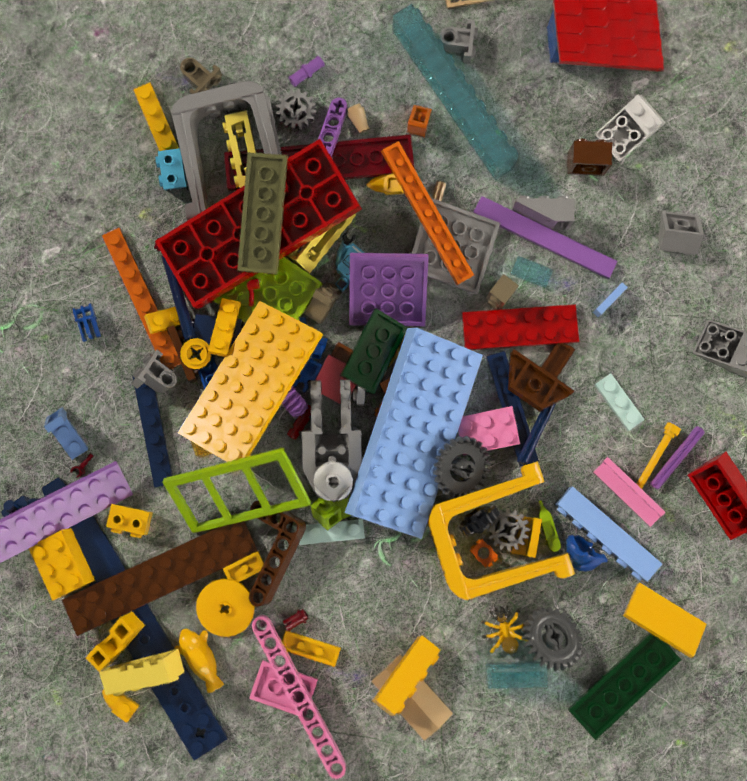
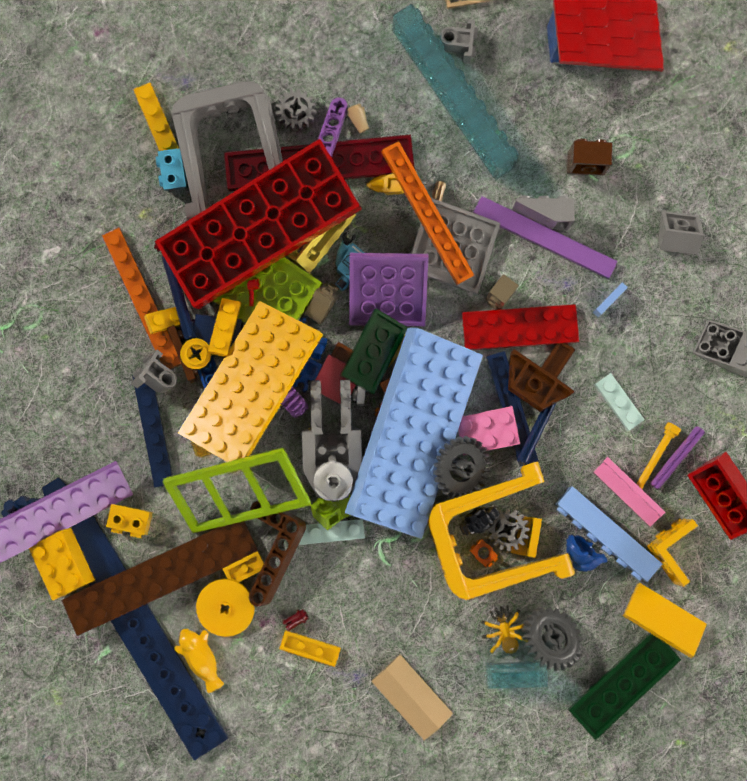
medium blue bracket [44,407,89,460] -> none
dark red hand [70,453,94,478] -> none
blue arm [72,303,101,342] -> none
yellow arch [86,611,145,672] -> none
light yellow wedge [99,649,185,696] -> none
yellow plate [102,690,140,723] -> none
dark tan pin [180,58,222,94] -> none
light yellow brick [222,110,256,188] -> none
olive plate [237,152,288,274] -> none
bright pink plate [249,660,318,716] -> none
bright pink beam [252,615,346,779] -> none
red axle [287,405,311,440] -> none
medium lavender pin [288,56,325,87] -> none
yellow brick [372,635,440,716] -> none
orange slope [407,105,432,137] -> none
clear light blue tile [511,256,553,288] -> none
lime piece [539,500,561,552] -> none
white slope [595,94,666,162] -> none
none -> yellow bracket [646,518,698,586]

